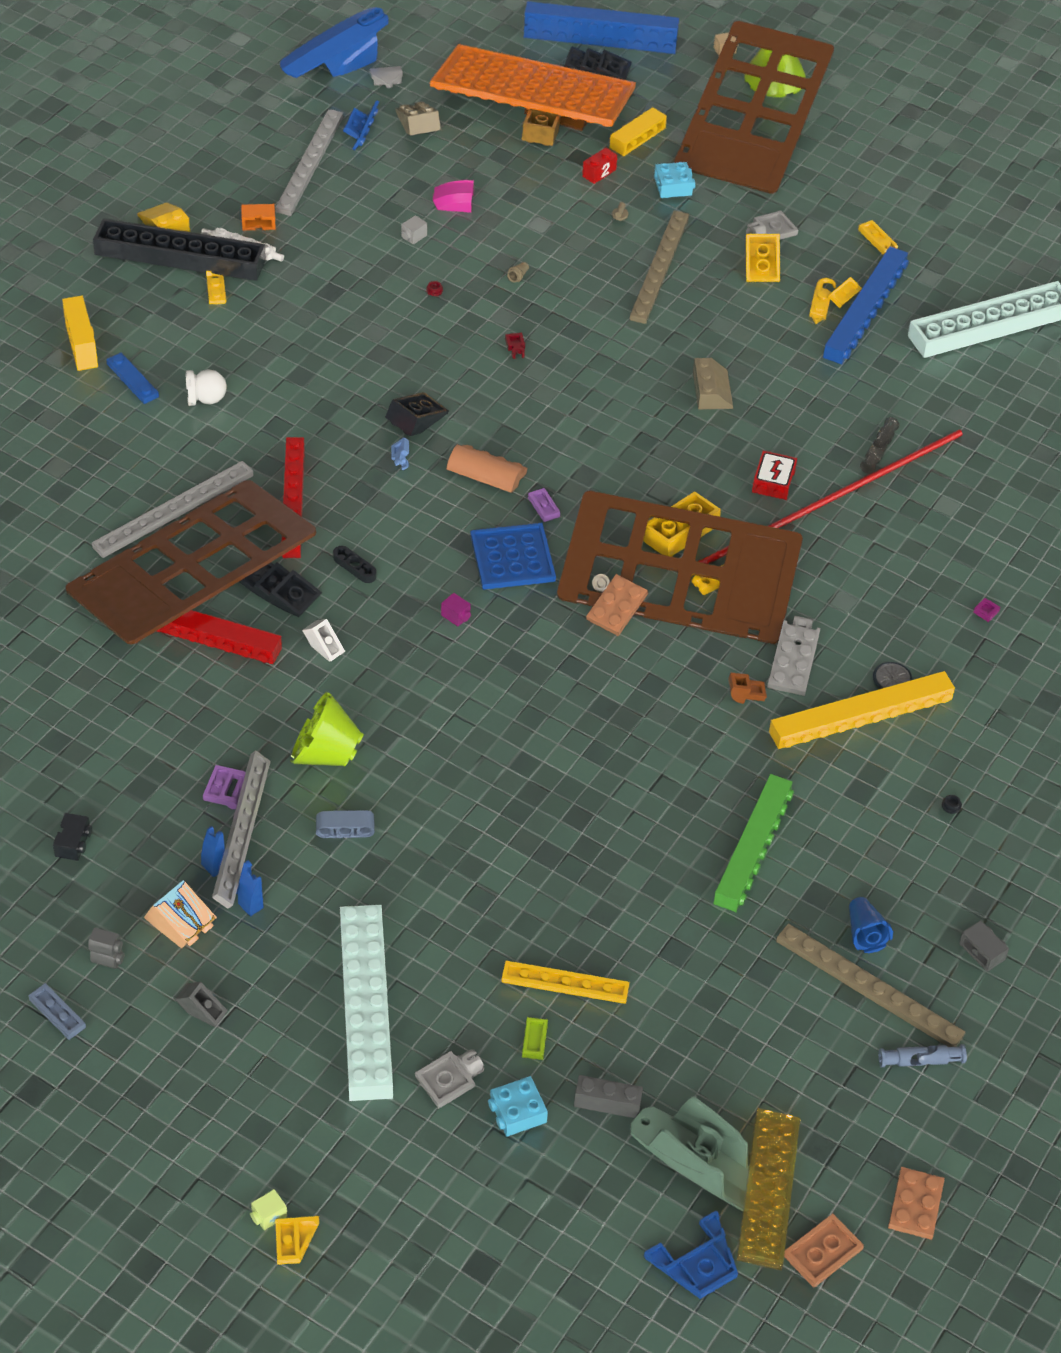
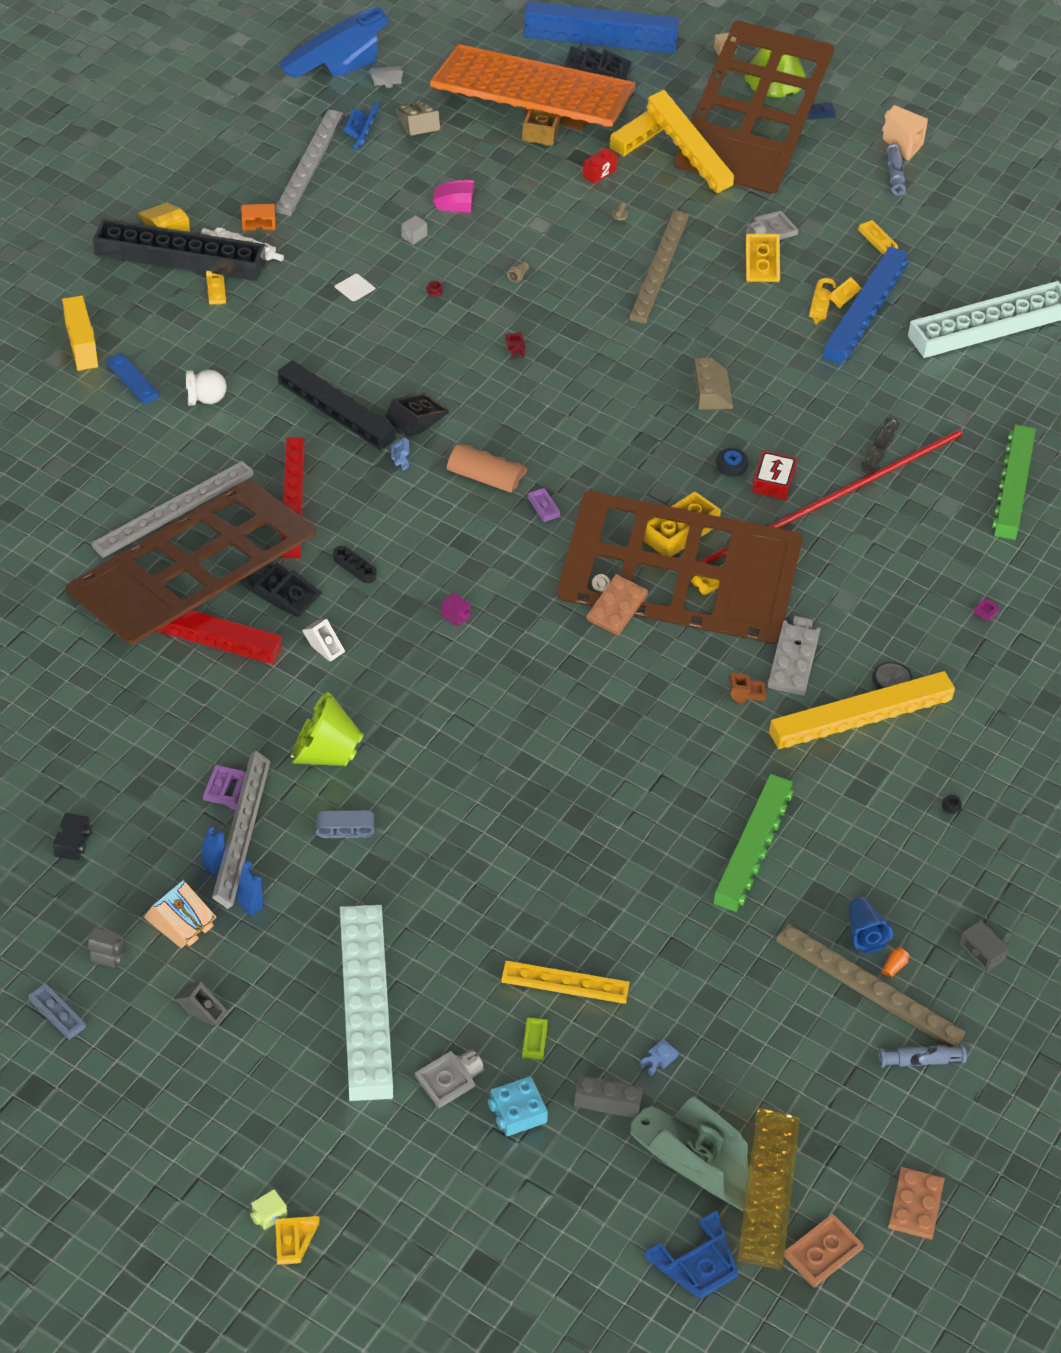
blue plate [470,523,556,590] -> none
medium azure brick [654,162,695,198] -> none
none -> black brick [278,360,395,451]
none -> white sticker [335,274,375,301]
none -> medium blue plate [639,1039,679,1076]
none -> yellow brick [647,90,734,193]
none -> black wheel [716,448,748,476]
none -> dark blue plate [807,102,836,120]
none -> orange cone [881,947,910,978]
none -> light nougat slope [882,105,928,161]
none -> sand blue piece [886,143,906,196]
none -> bright green brick [992,424,1036,540]

